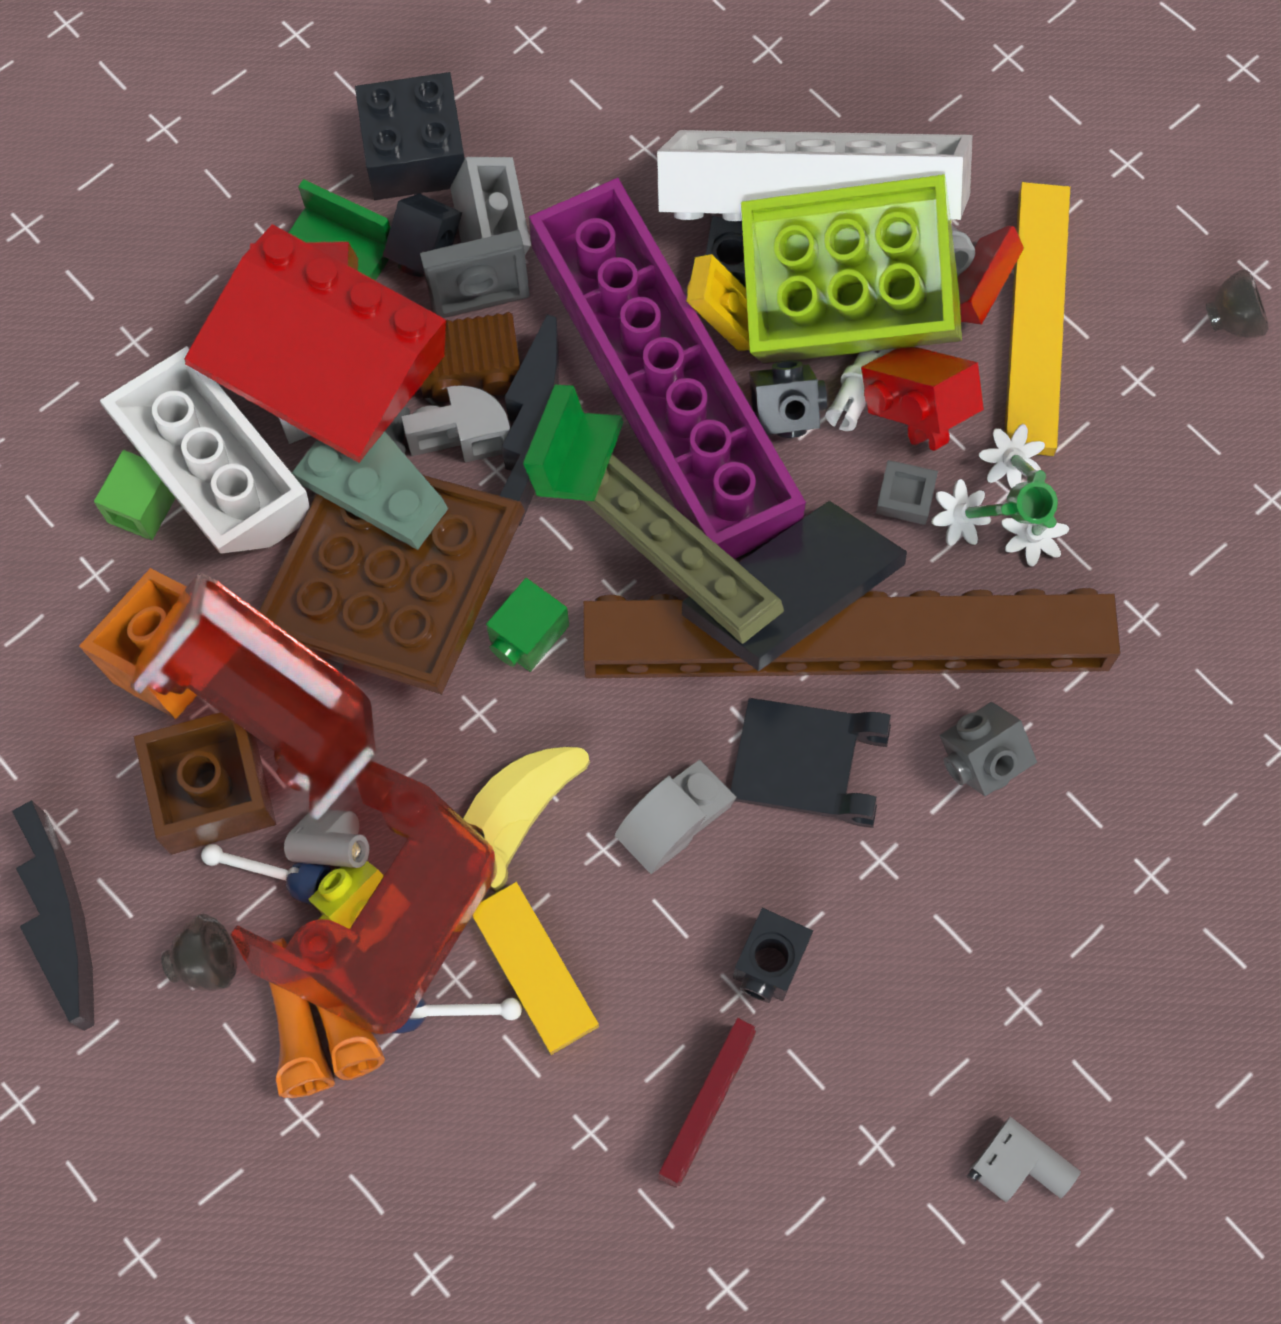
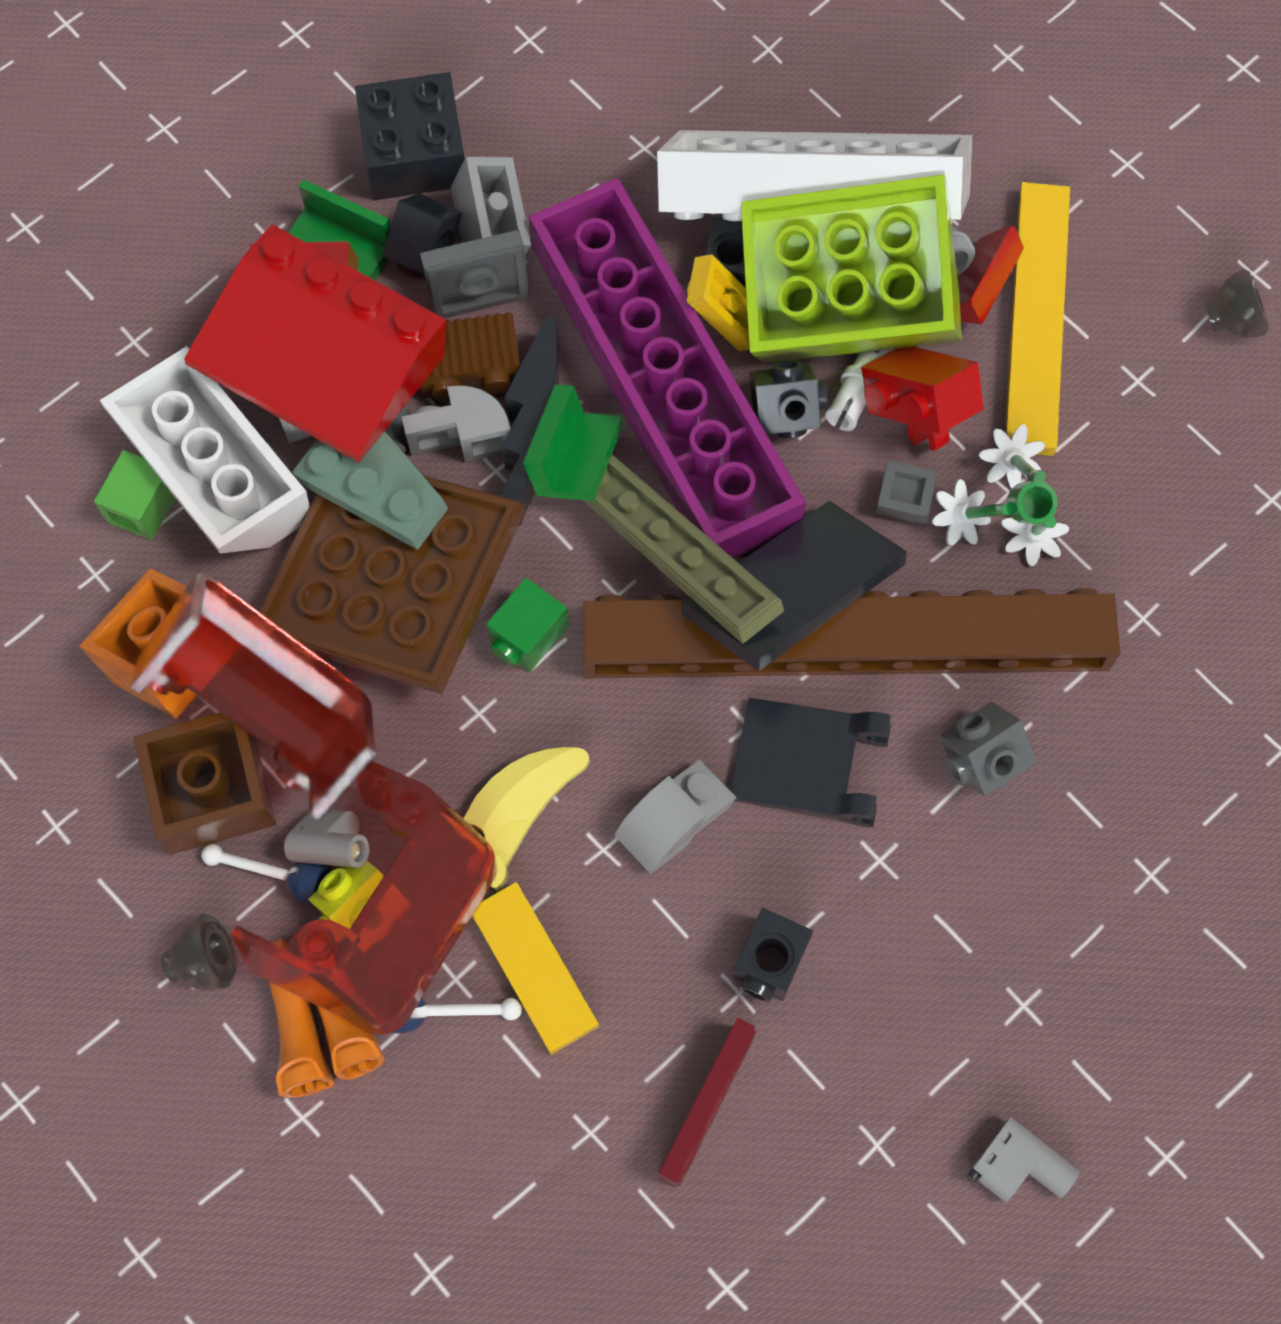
black slope [12,800,94,1031] -> none

